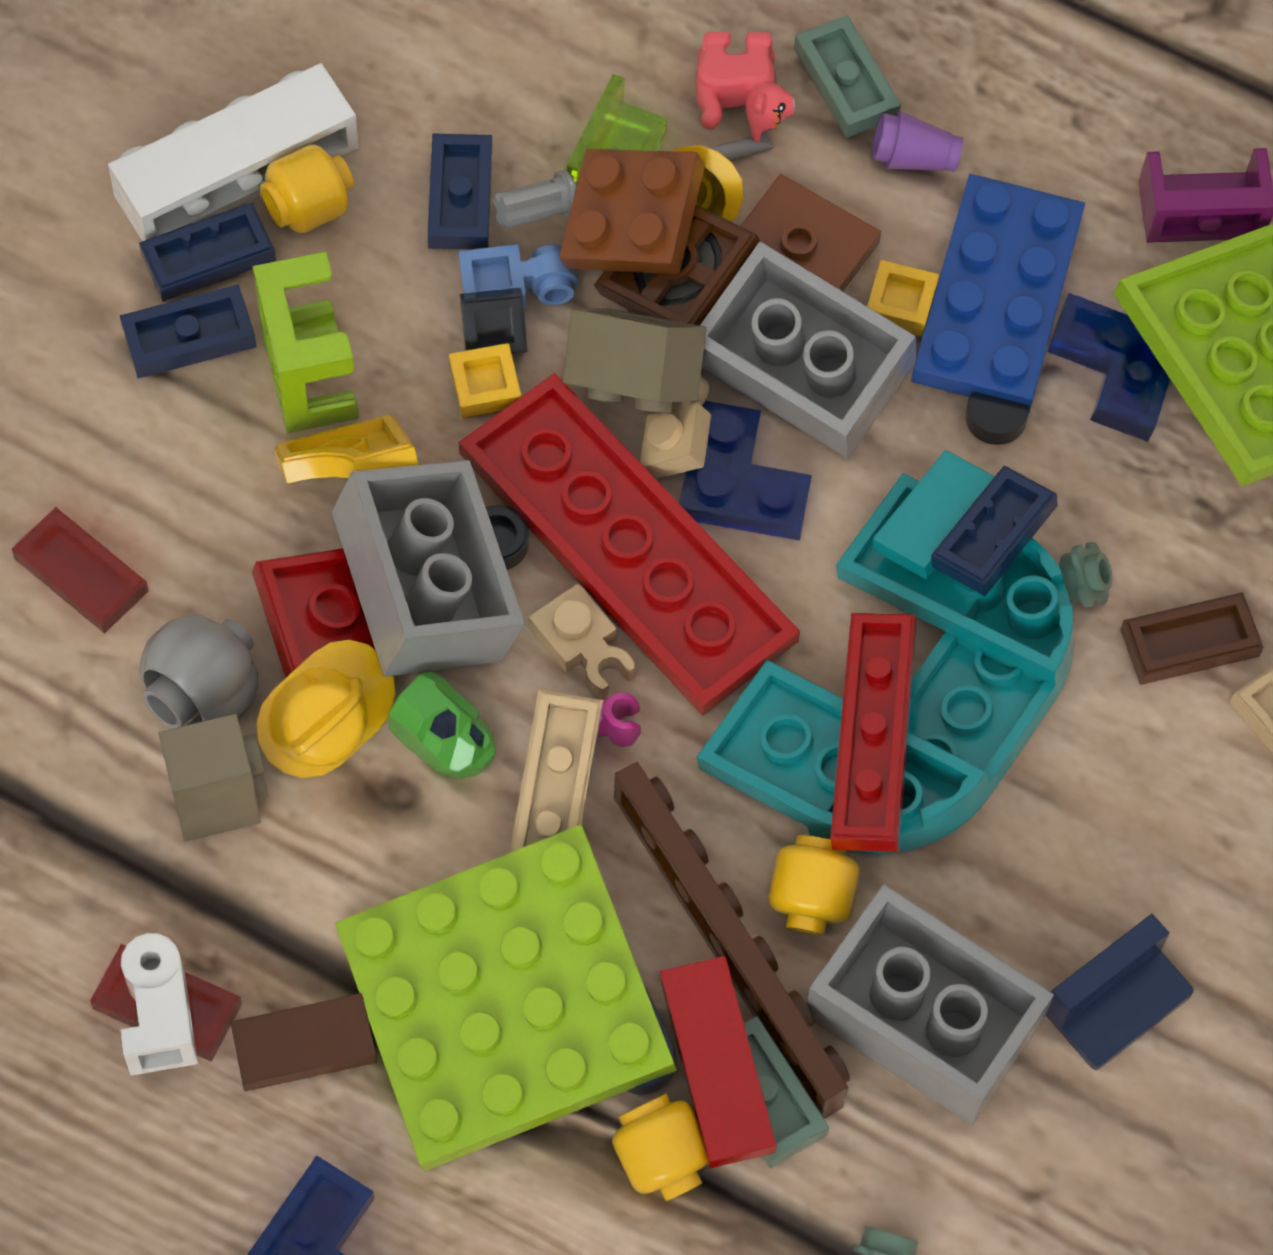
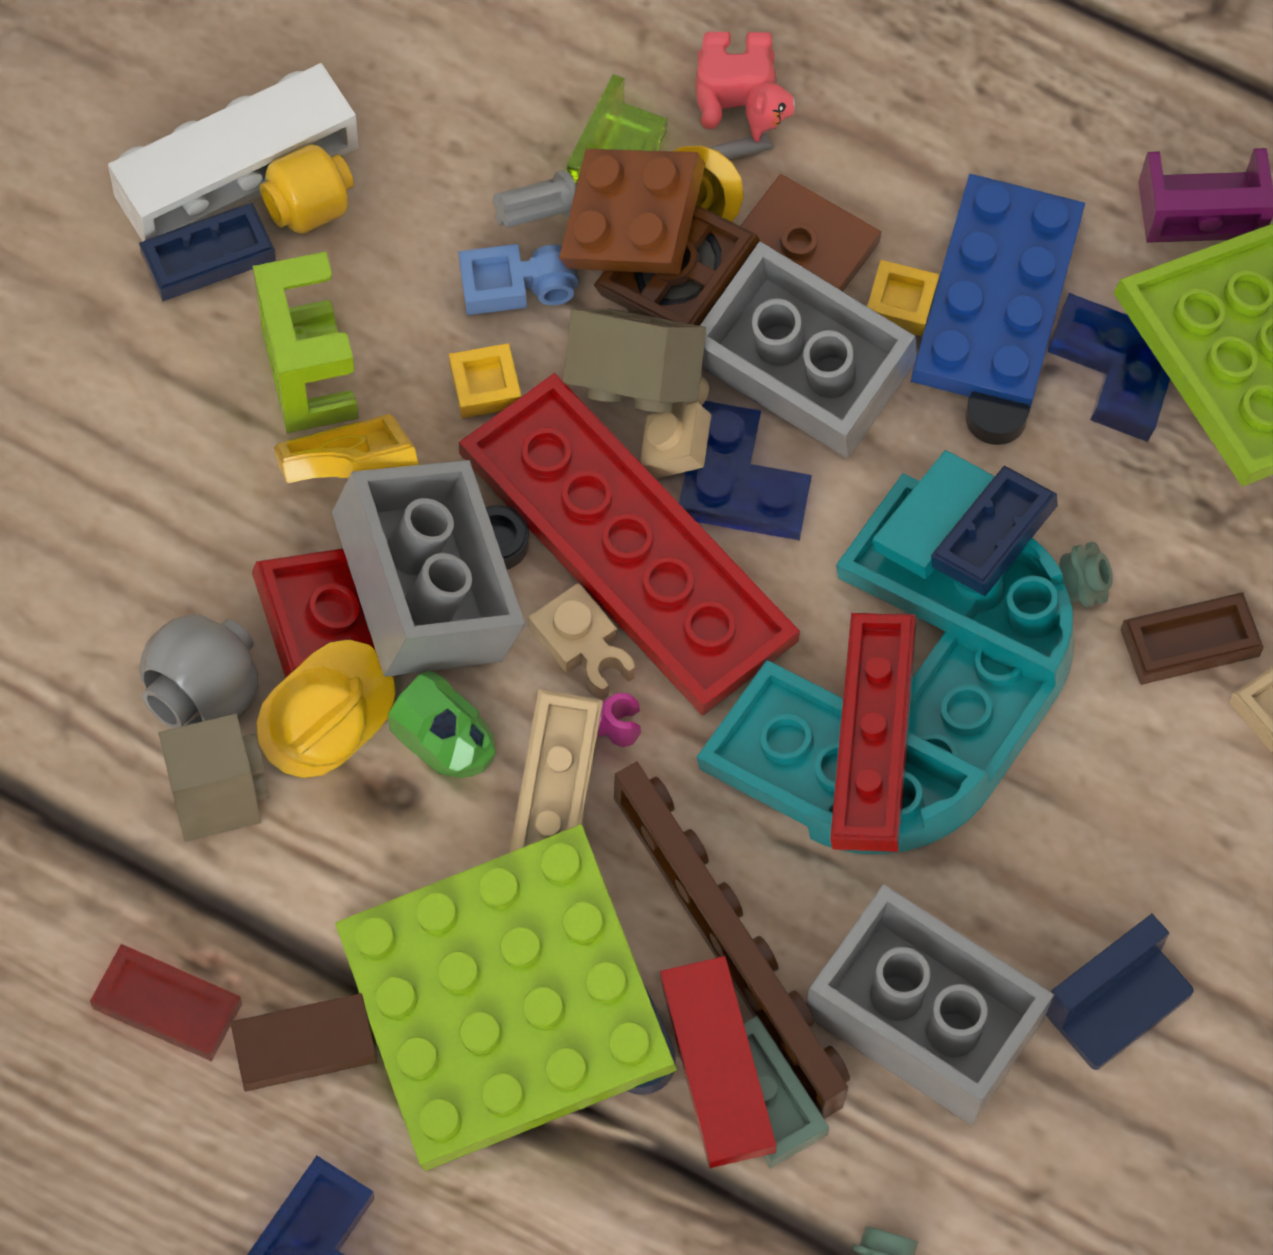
clear red tile [11,507,149,634] -> none
dark blue plate [119,284,257,379] -> none
white leg [120,933,198,1076] -> none
dark blue plate [428,133,493,250] -> none
black tile [460,287,528,354] -> none
yellow head [612,1093,708,1201] -> none
yellow head [768,835,860,936] -> none
sand green plate [794,15,901,138] -> none
medium lavender cone [871,110,963,172] -> none

